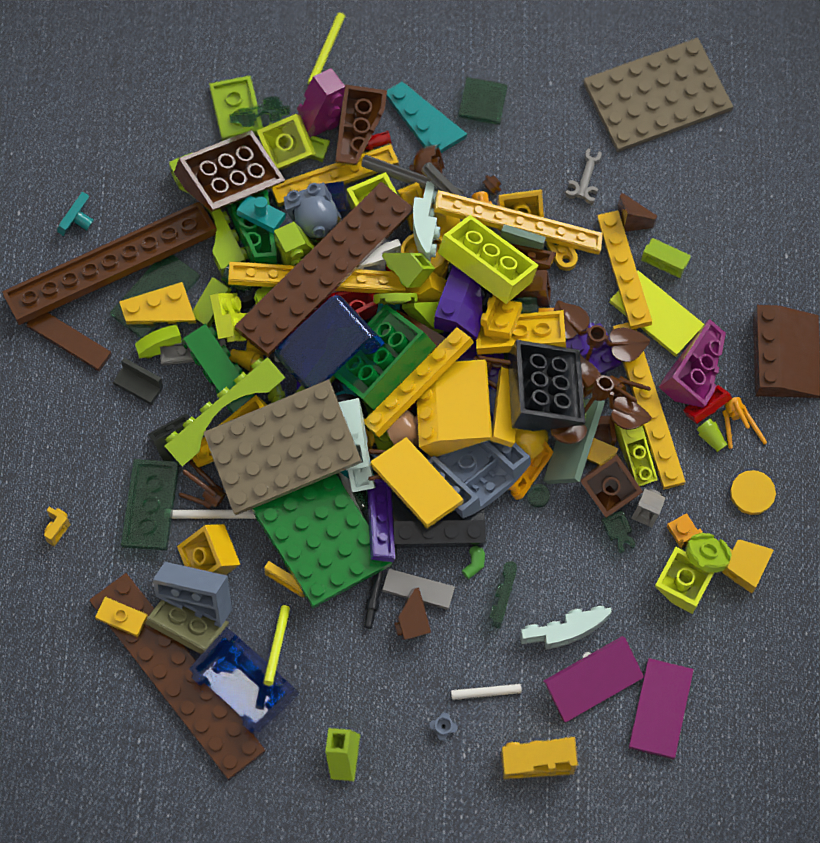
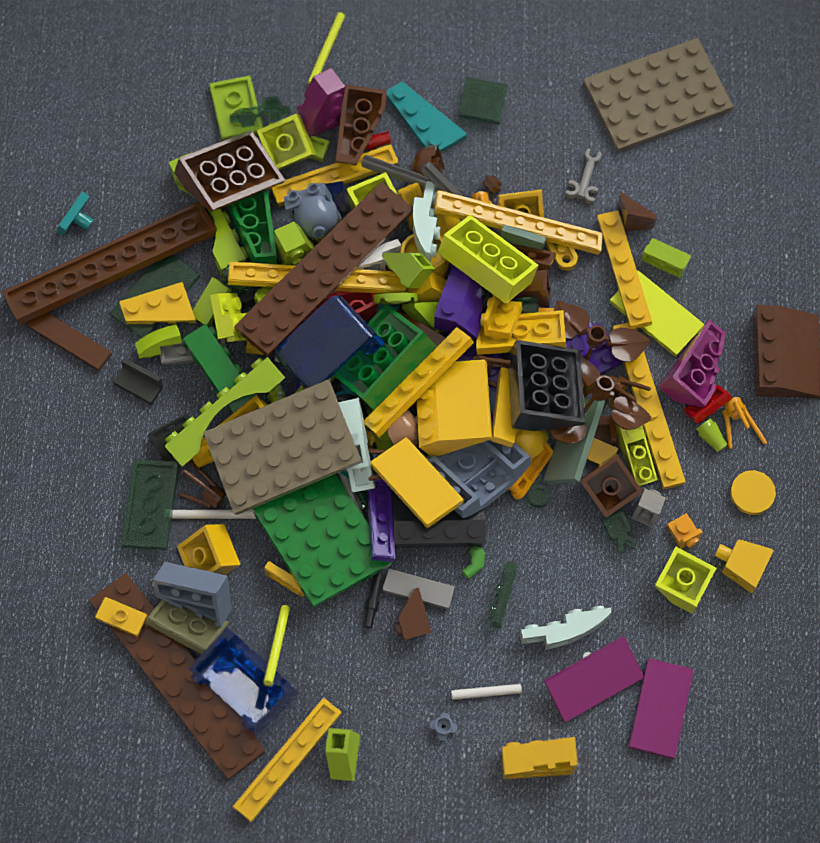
yellow bracket [44,507,70,547] -> none
yellow cone [229,349,264,372] -> none
teal tile [237,196,286,233] -> none
lime tile [685,533,732,573] -> none
none -> yellow plate [233,698,342,823]

